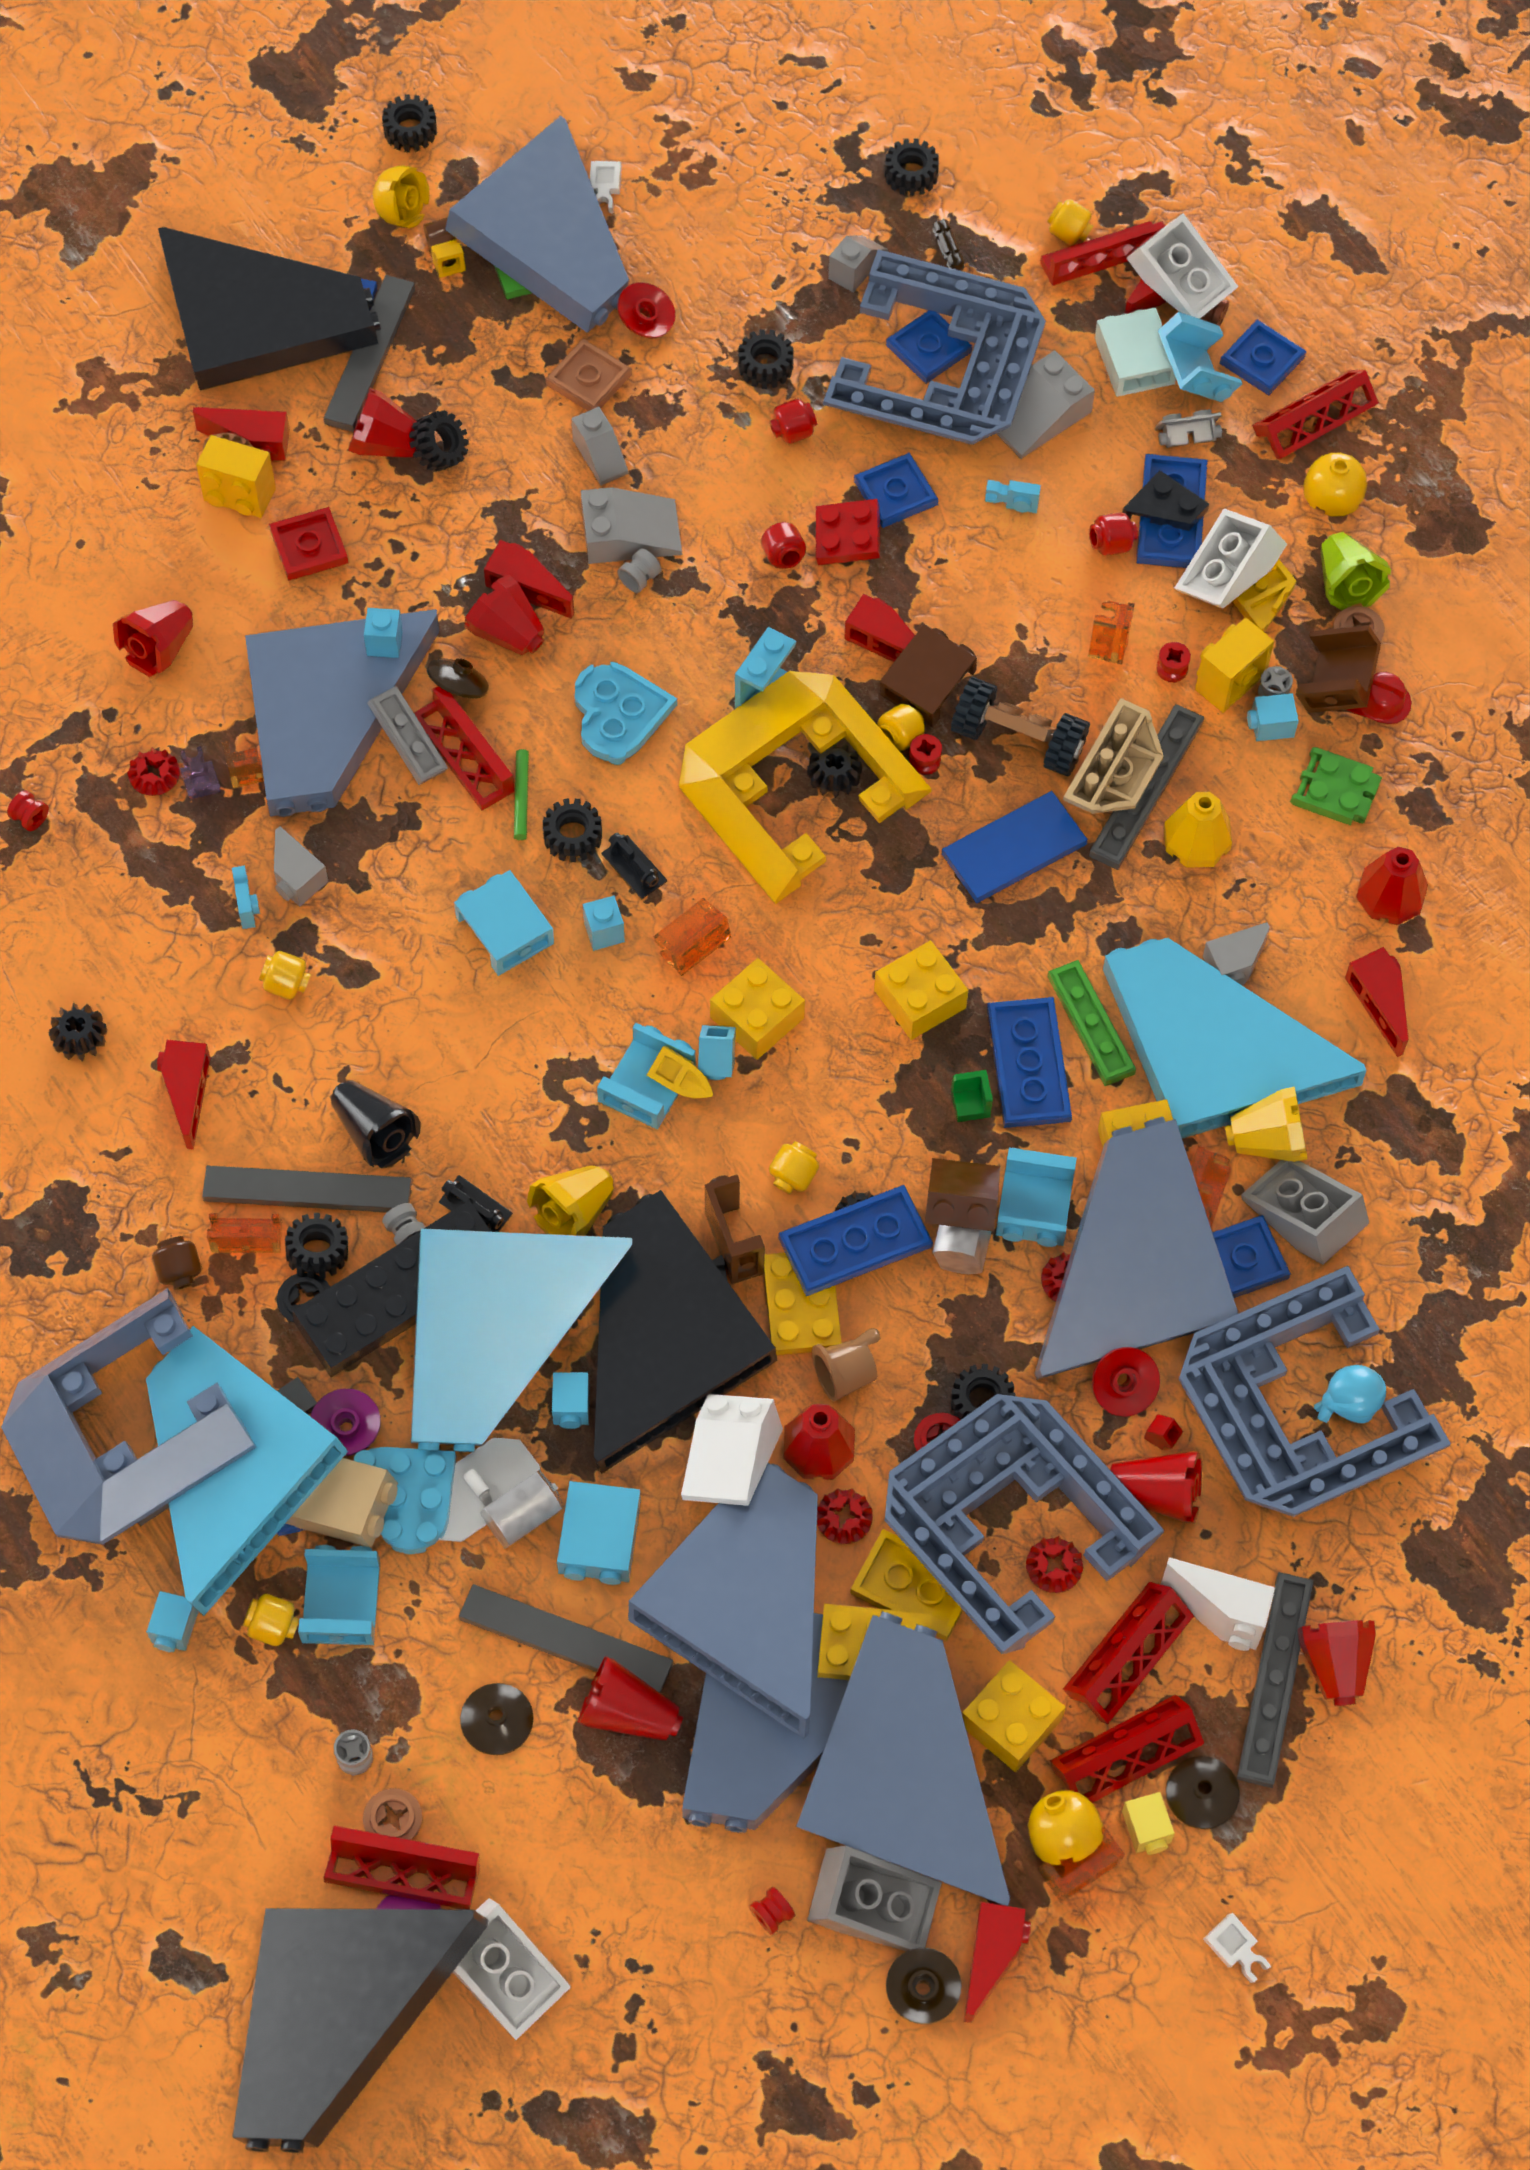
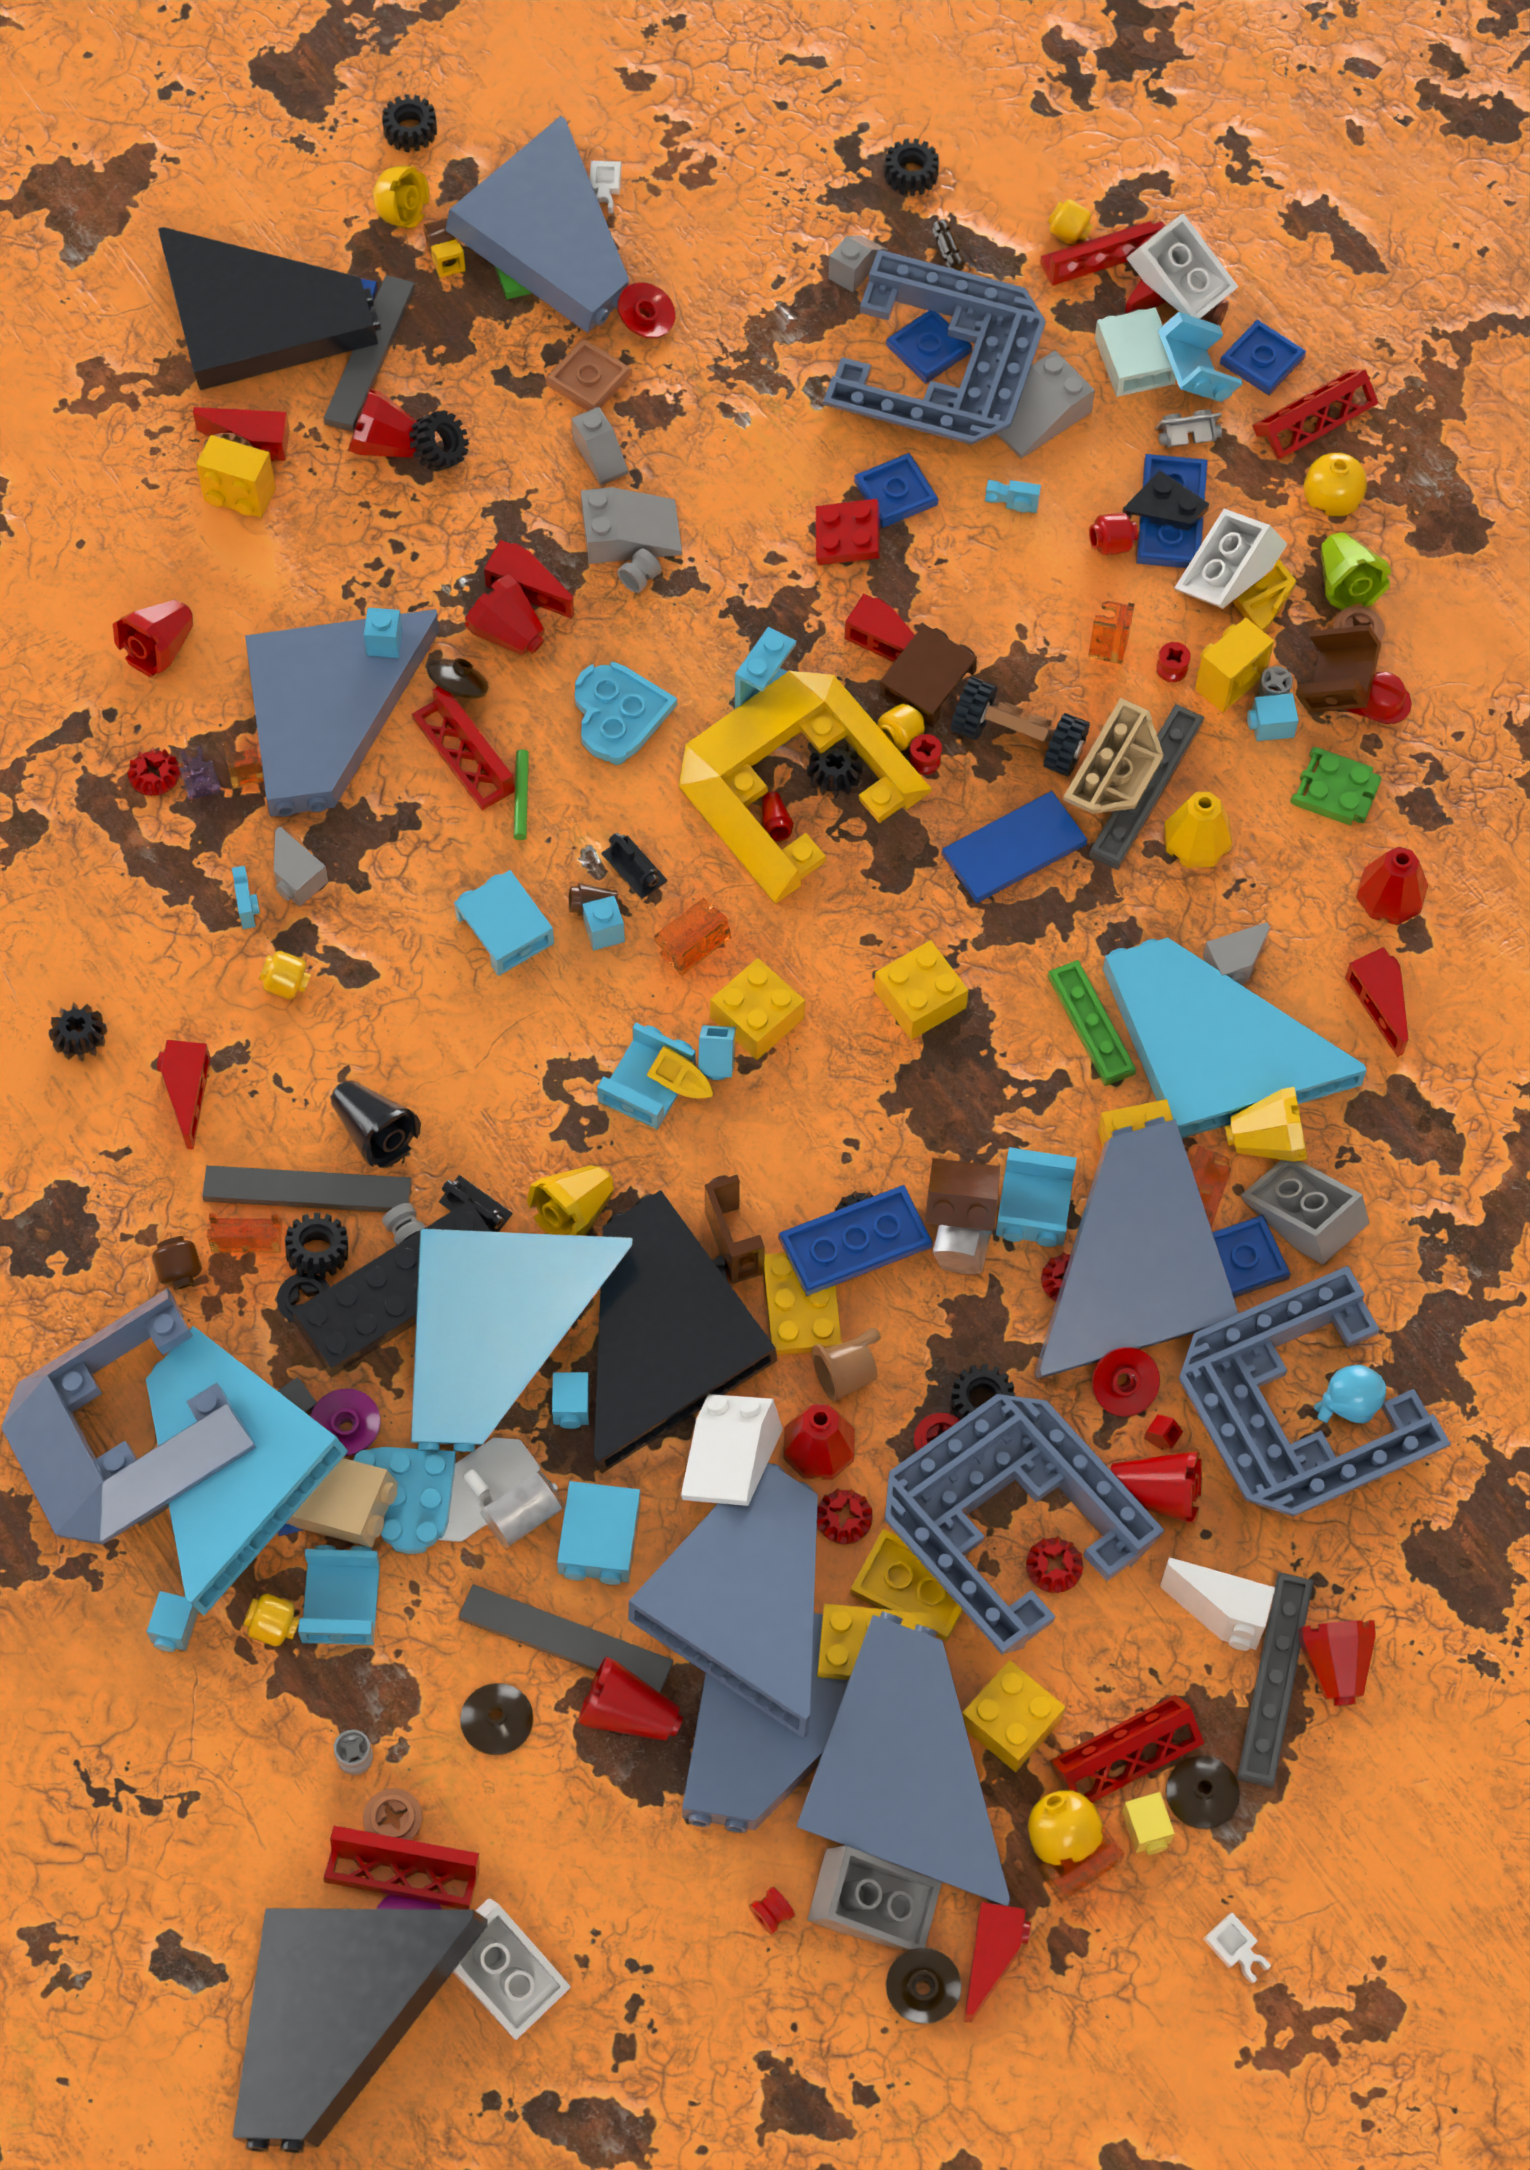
red wheel [7,790,49,832] -> none
red plate [269,507,349,581] -> none
light grey tile [367,686,448,785] -> none
black tyre [543,798,602,862] -> none
black tyre [738,329,794,389] -> none
red head [761,522,807,569] -> none
red head [769,398,817,444] -> none
yellow head [769,1141,819,1194] -> none
green panel [951,1070,993,1122] -> none
blue tile [987,997,1072,1128] -> none
red fence [1063,1582,1194,1724] -> none
none -> reddish brown cone [569,883,618,916]
none -> red cone [761,792,794,841]

